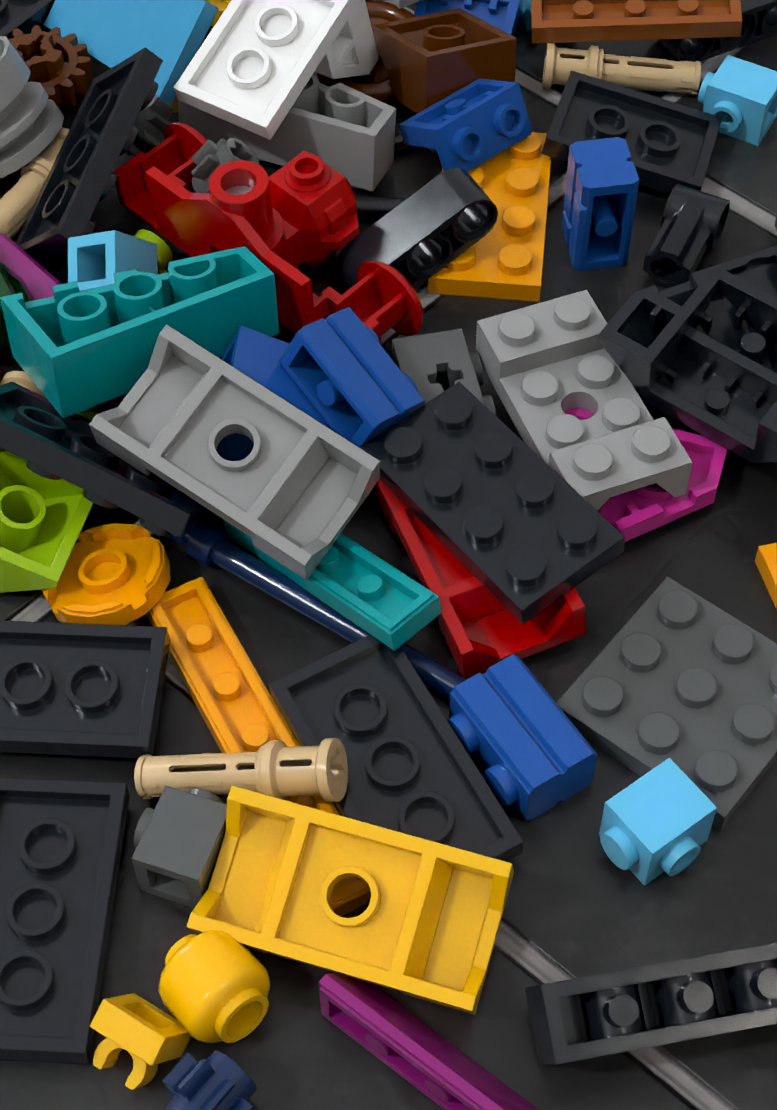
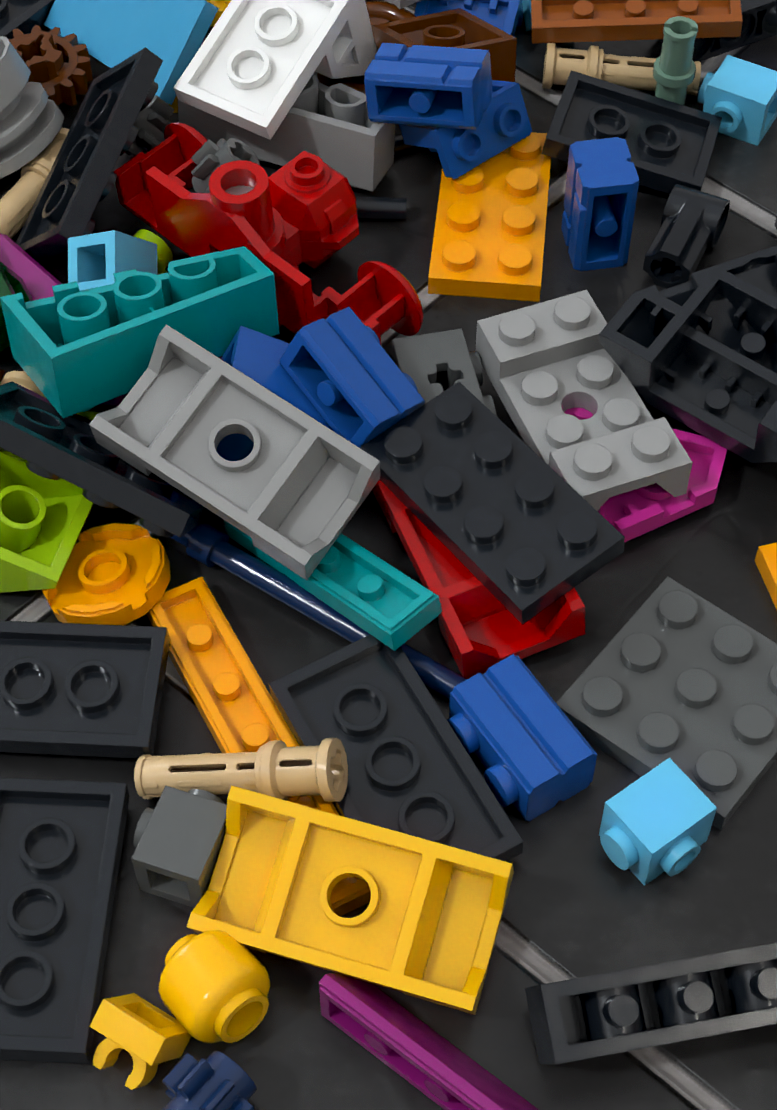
black beam [336,168,498,289] -> none
none -> blue brick [364,43,493,130]
none -> sand green pin [653,16,698,106]

